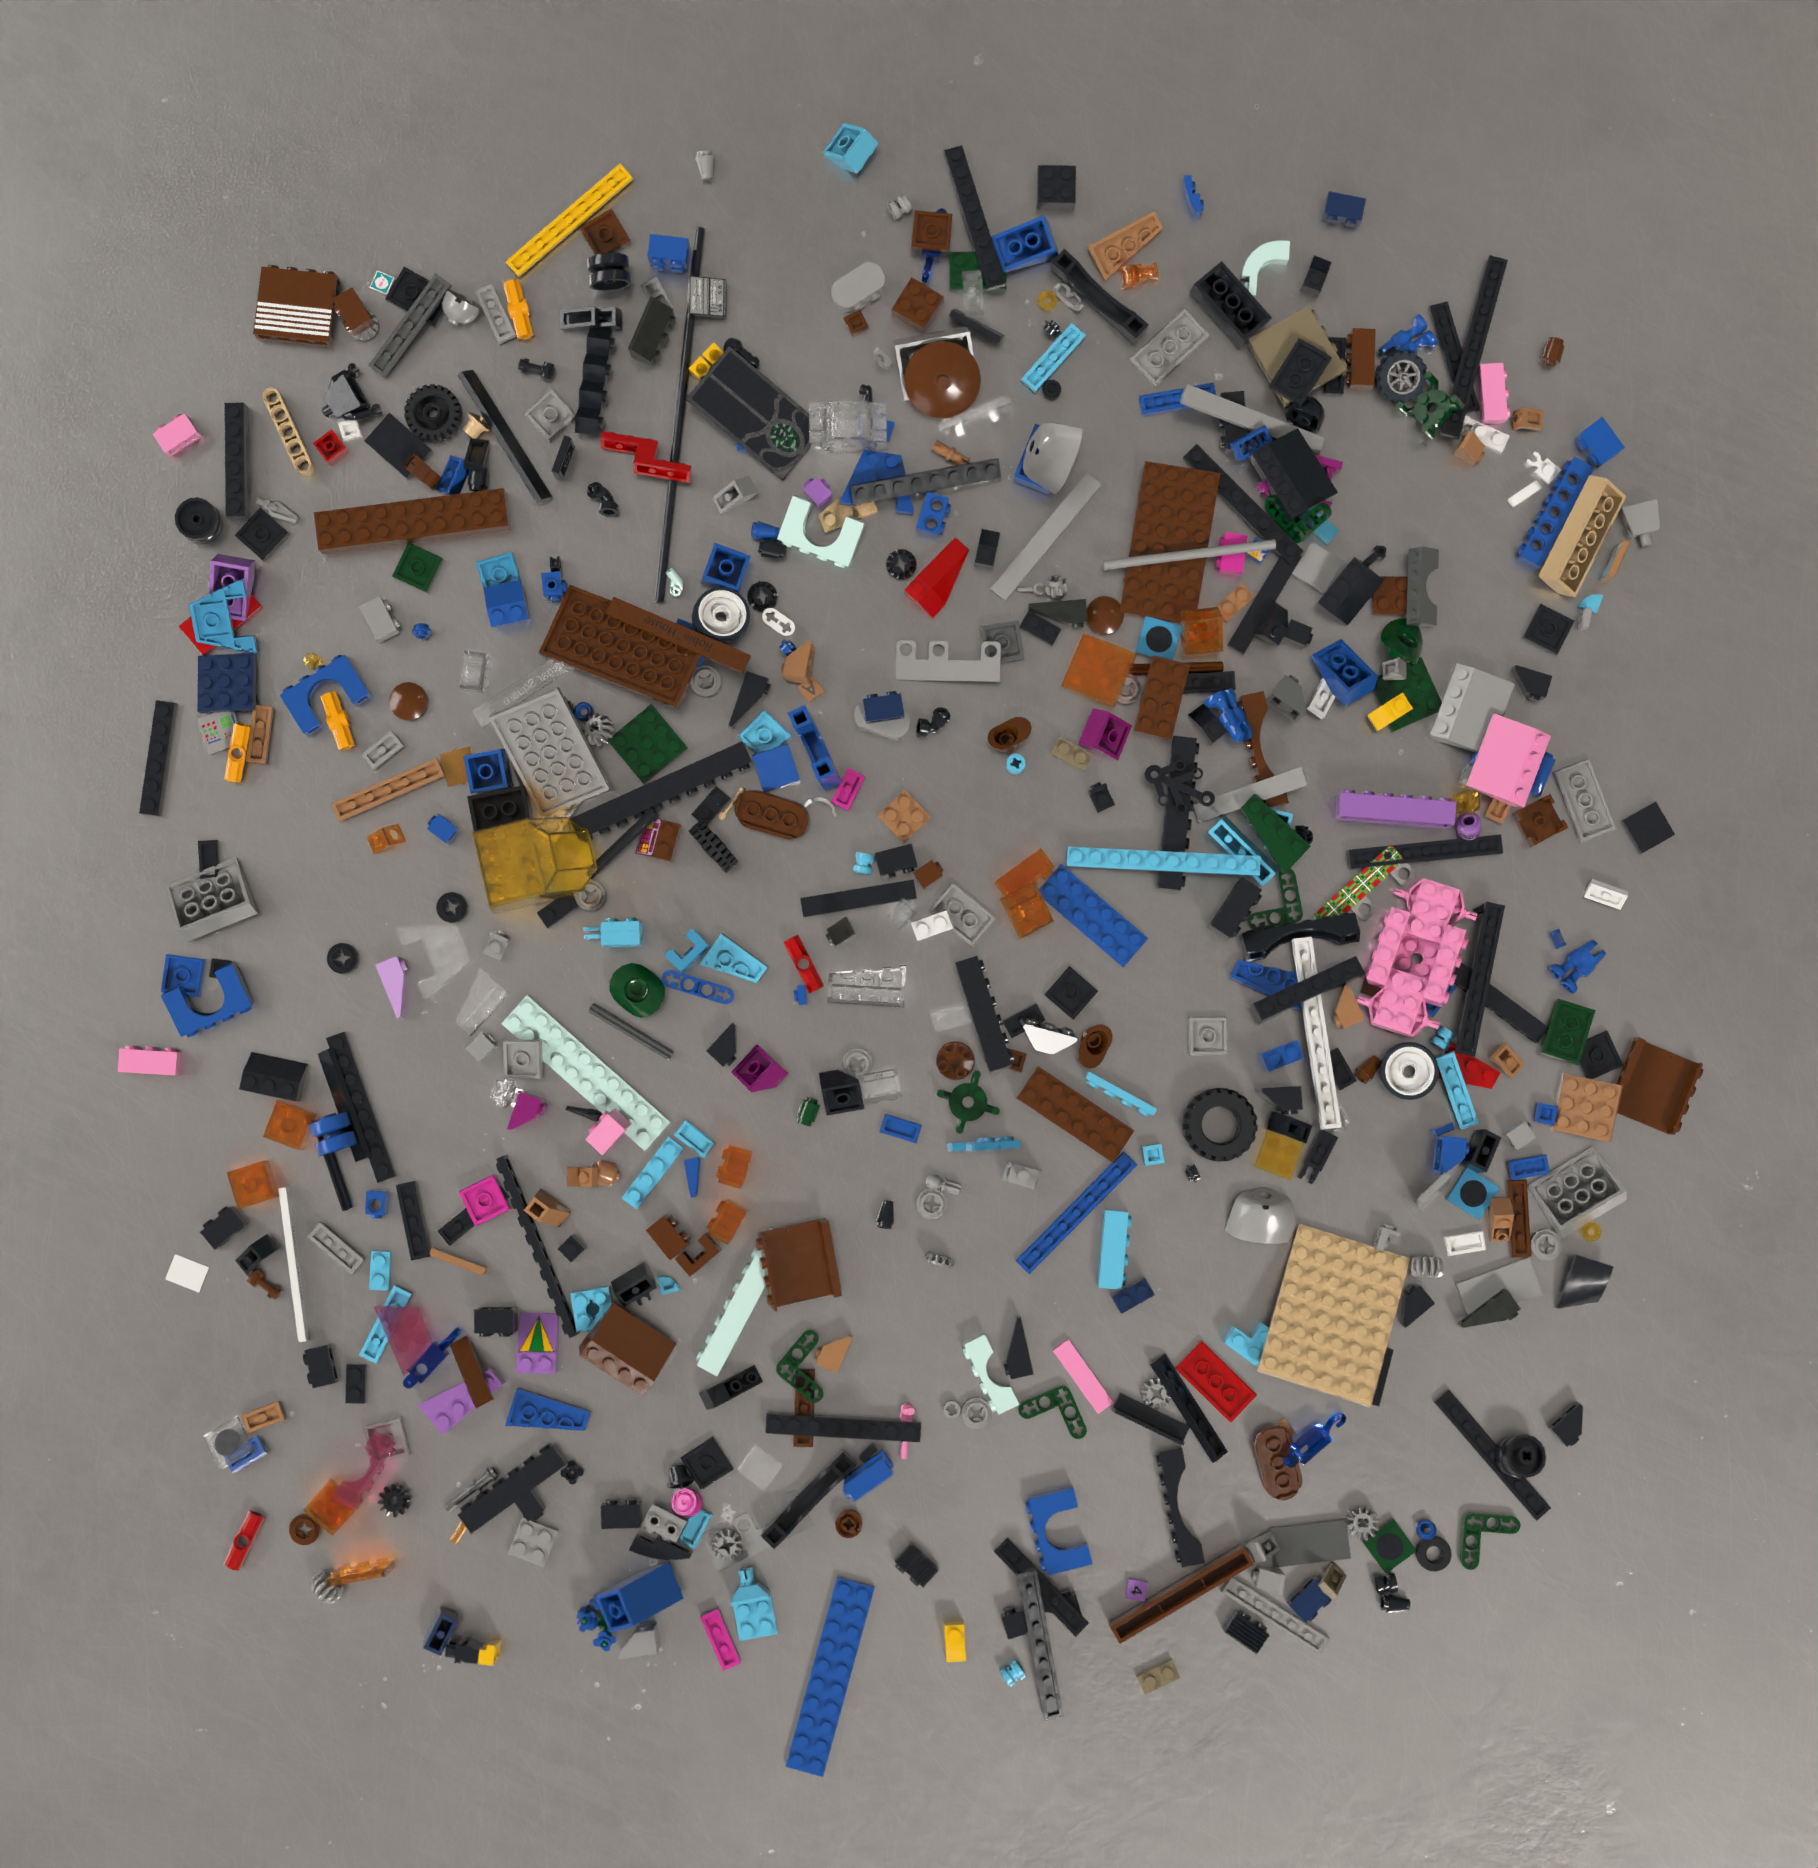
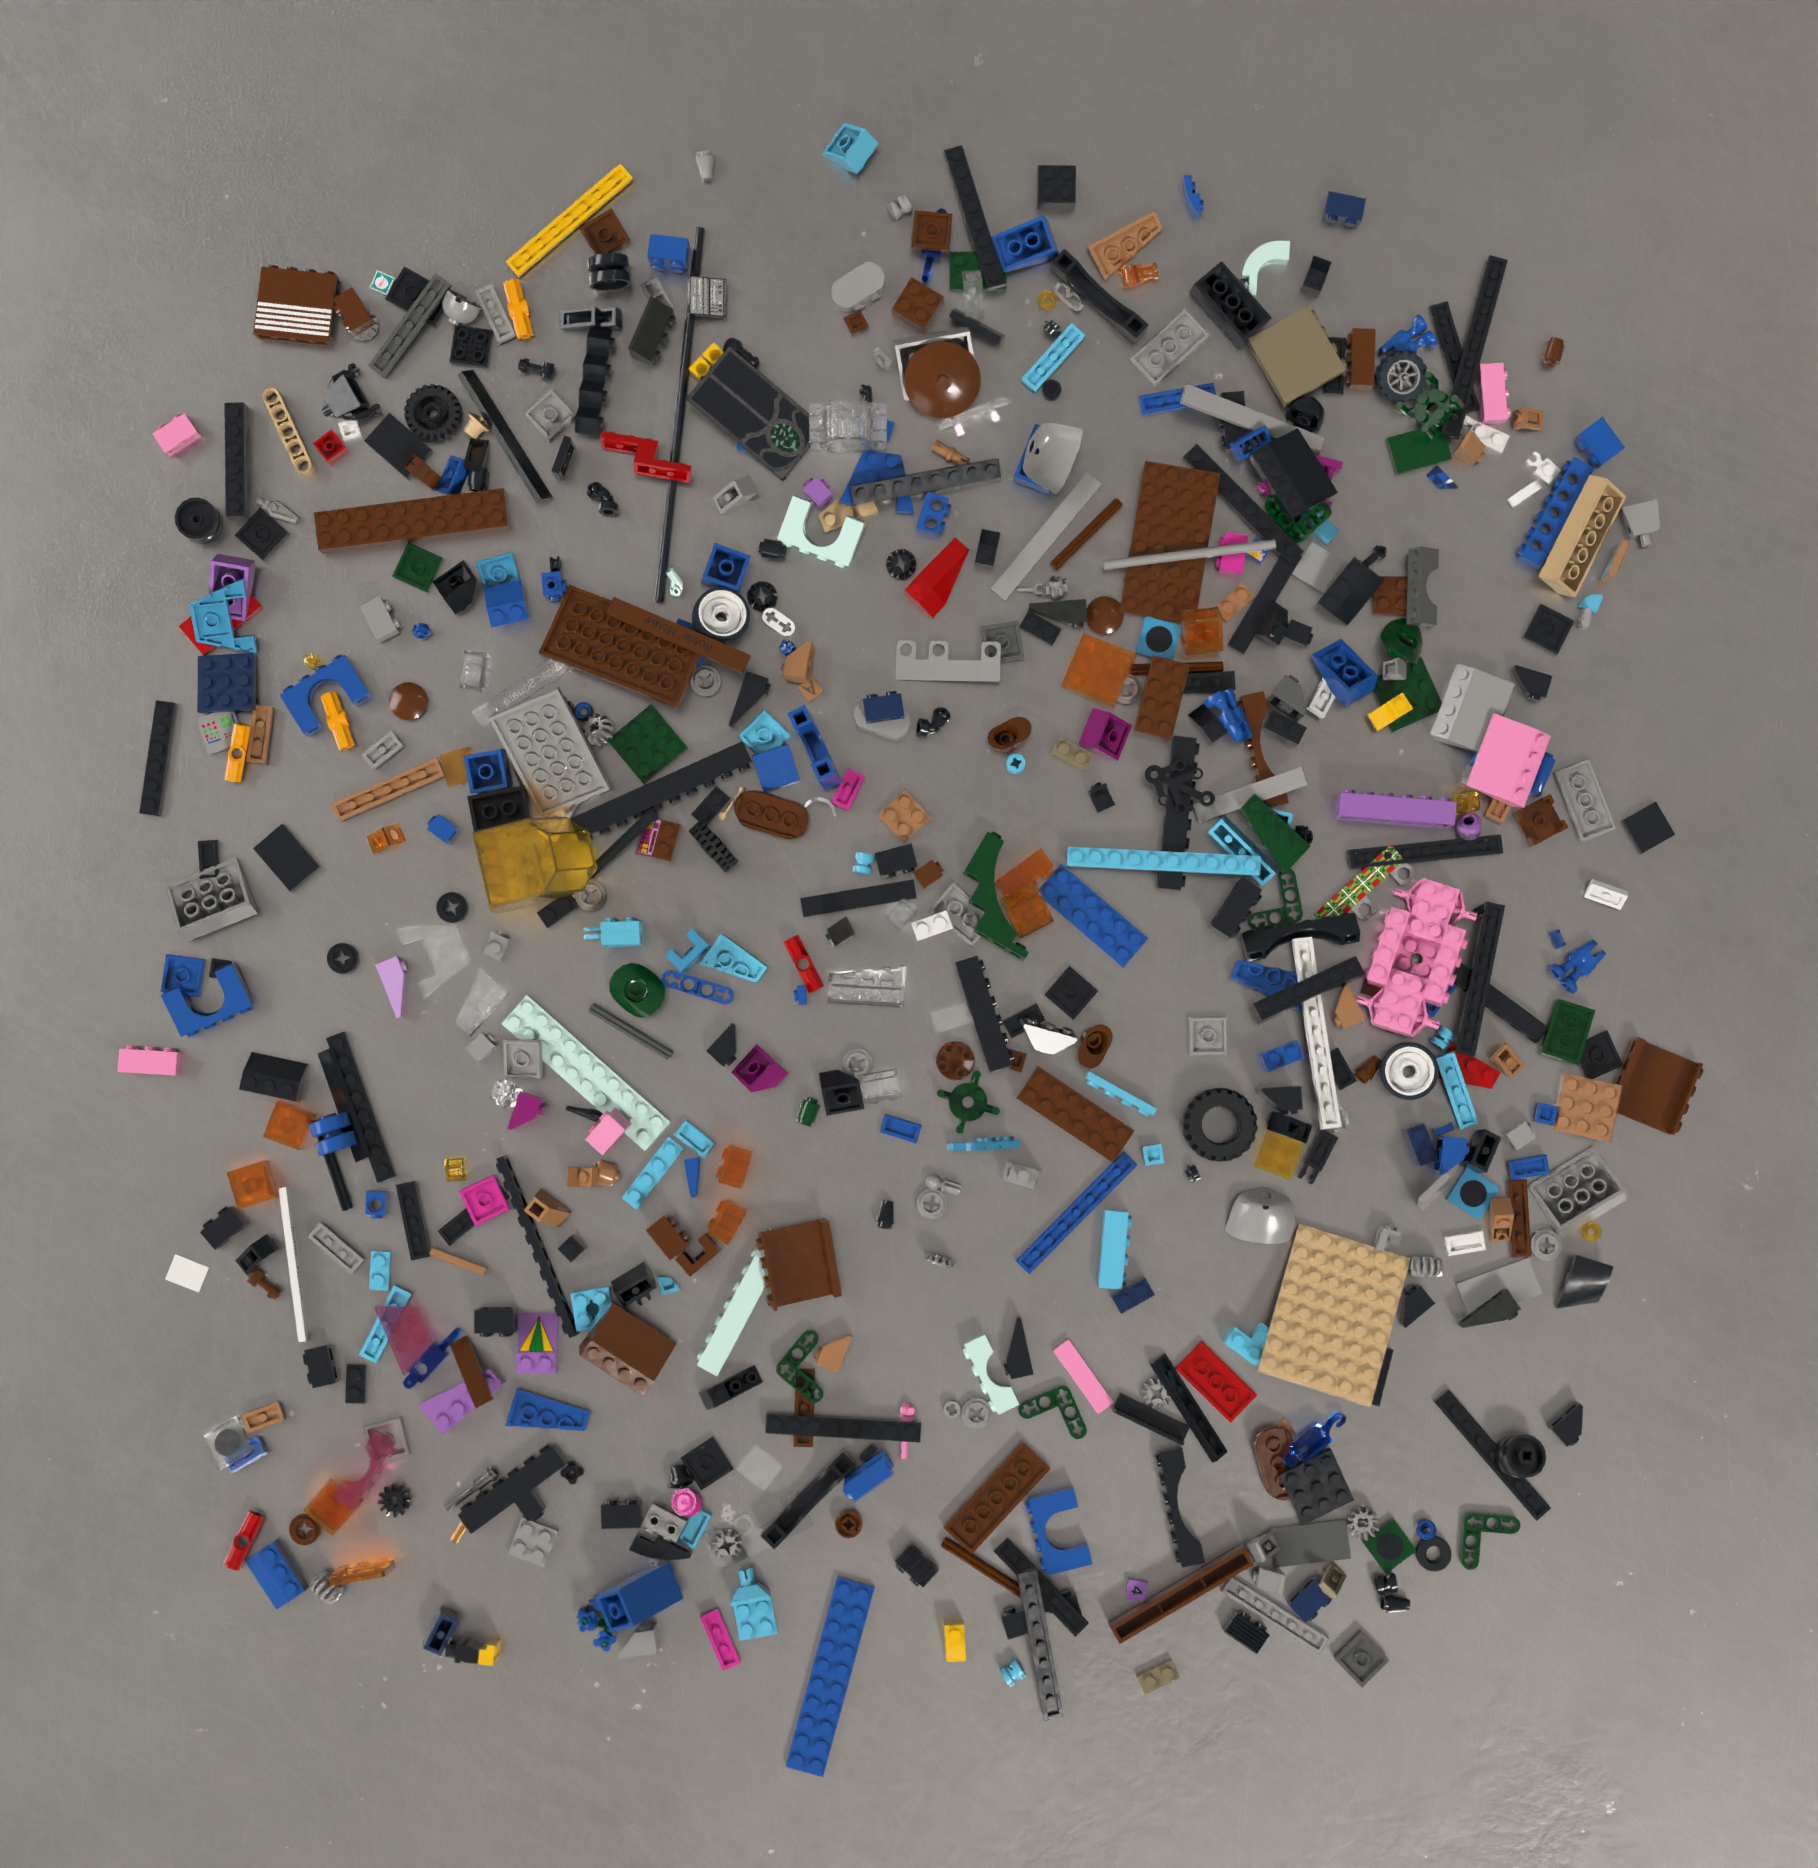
blue cone [751,521,780,540] -> none
black plate [1269,338,1332,407] -> none
none -> blue slope [245,1539,309,1610]
none -> black tile [253,824,320,892]
none -> black slope [433,560,477,615]
none -> clear yellow slope [444,1157,466,1182]
none -> black tile [449,325,493,369]
none -> reddish brown axle [941,1537,1021,1598]
none -> reddish brown plate [943,1442,1051,1555]
none -> dark green arch [963,831,1029,961]
none -> reddish brown axle [1050,498,1122,570]
none -> black brick [1262,710,1307,747]
none -> black plate [1278,1447,1354,1526]
none -> dark grey plate [1334,1631,1390,1687]
none -> dark green tile [1386,425,1452,475]
none -> dark blue brick [1403,1123,1438,1166]
none -> dark blue sticker [1426,466,1458,489]

